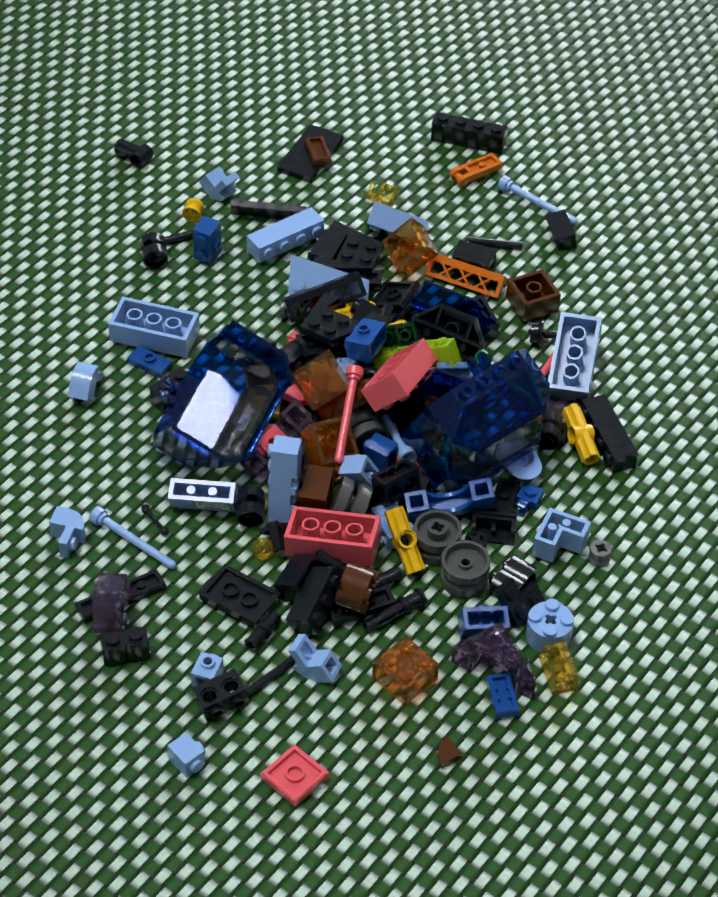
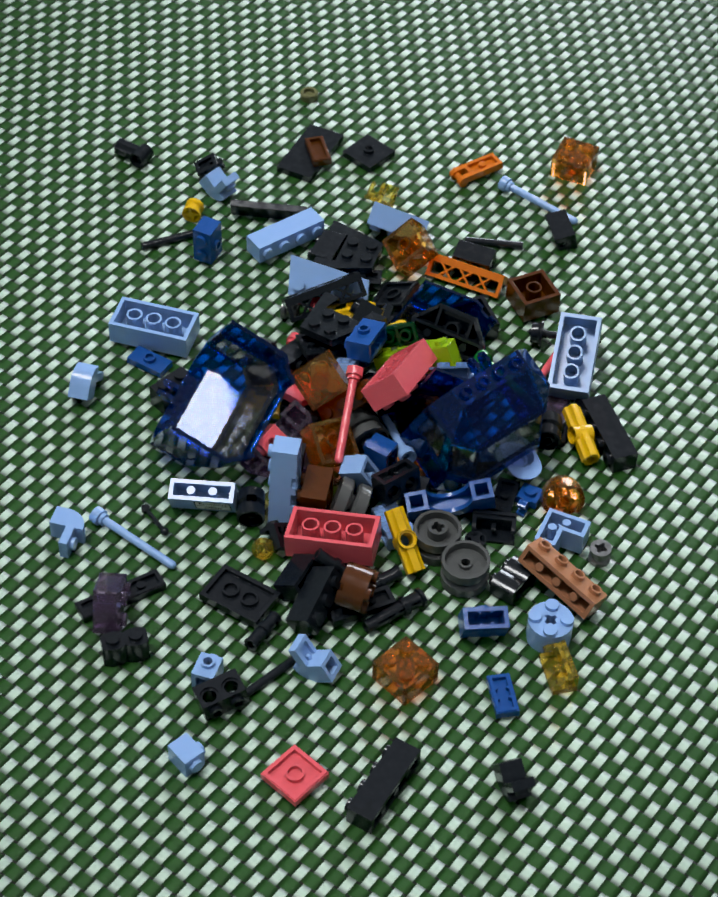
black wheel [141,232,168,270] -> none
black brick [431,112,508,155] -> none
reddish brown tile [438,737,462,769] -> none
clear purple wedge [451,622,537,701] -> none
black plate [494,578,546,628] -> none
none -> black bracket [194,152,226,179]
none -> olive tile [300,87,318,103]
none -> black plate [343,134,395,173]
none -> black brick [344,738,421,834]
none -> black brick [492,758,536,802]
none -> nougat brick [518,537,608,620]
none -> clear orange cylinder [541,475,585,514]
none -> clear orange brick [550,137,599,186]

